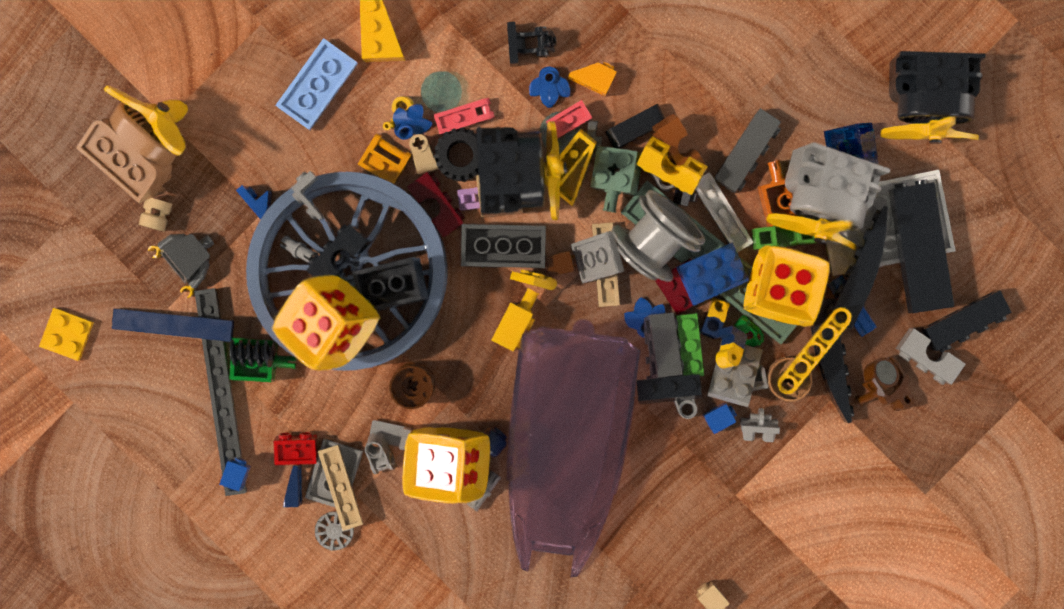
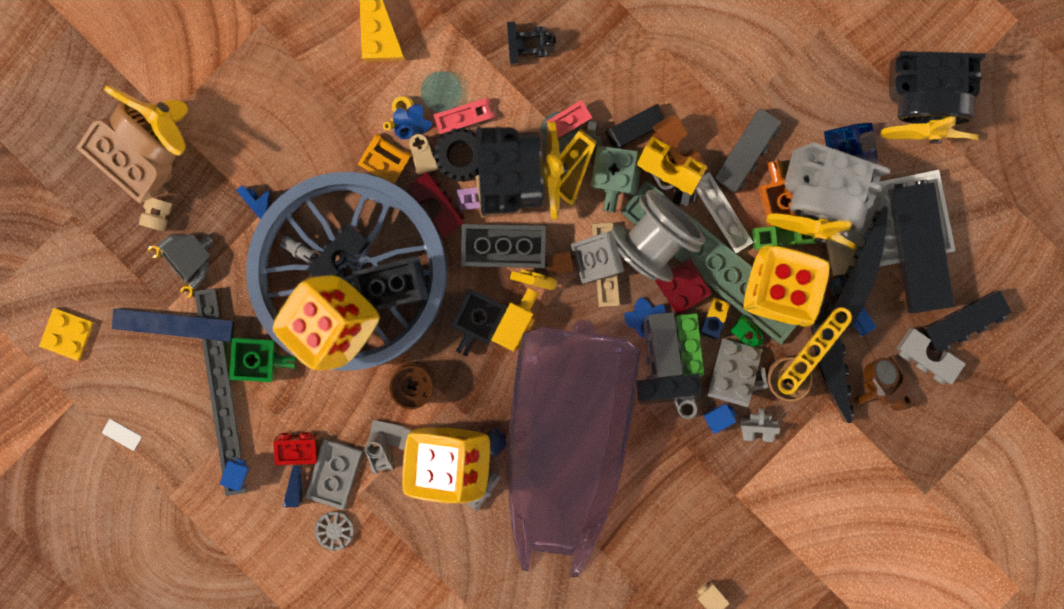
black piece [230,339,276,367] -> none
light blue plate [275,38,358,130] -> none
light grey bracket [291,171,325,221] -> none
tan plate [318,444,364,531] -> none
blue plate [529,66,570,108] -> none
light orange slope [568,62,617,97] -> none
blue plate [676,242,749,306] -> none
leg [716,326,747,369] -> none
none -> white sticker [102,419,141,451]
none -> black brick [451,289,507,357]

